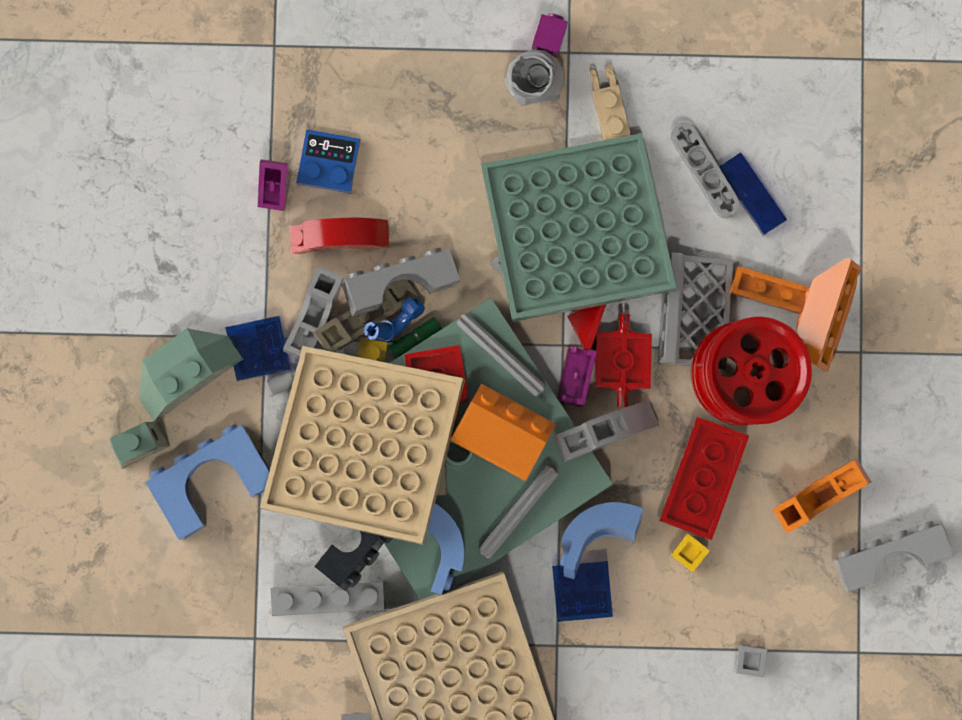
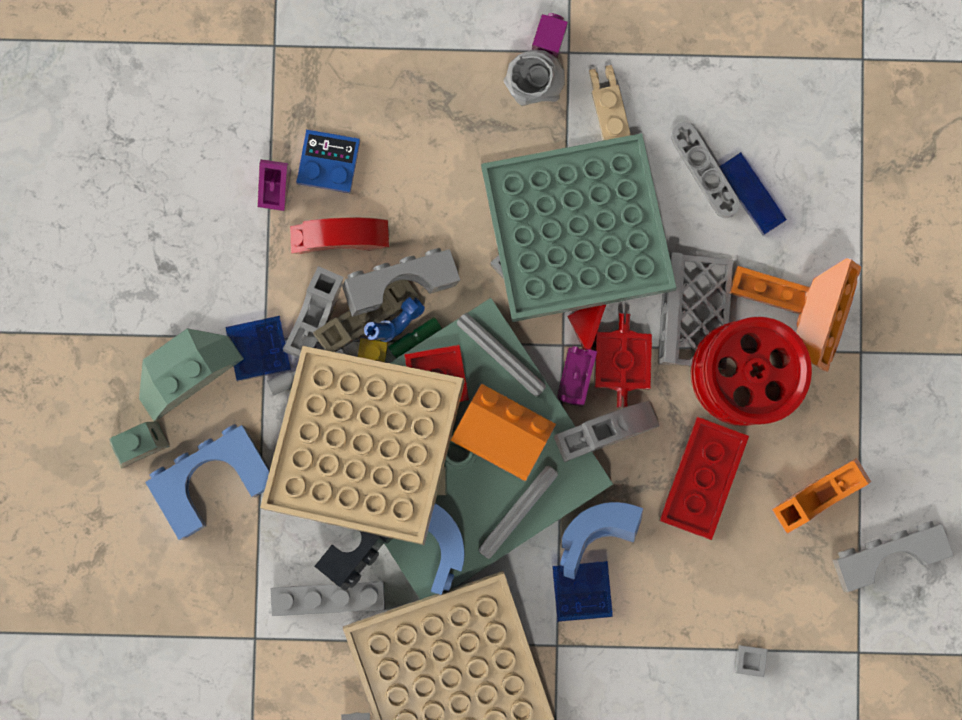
yellow plate [670,533,710,573] -> none

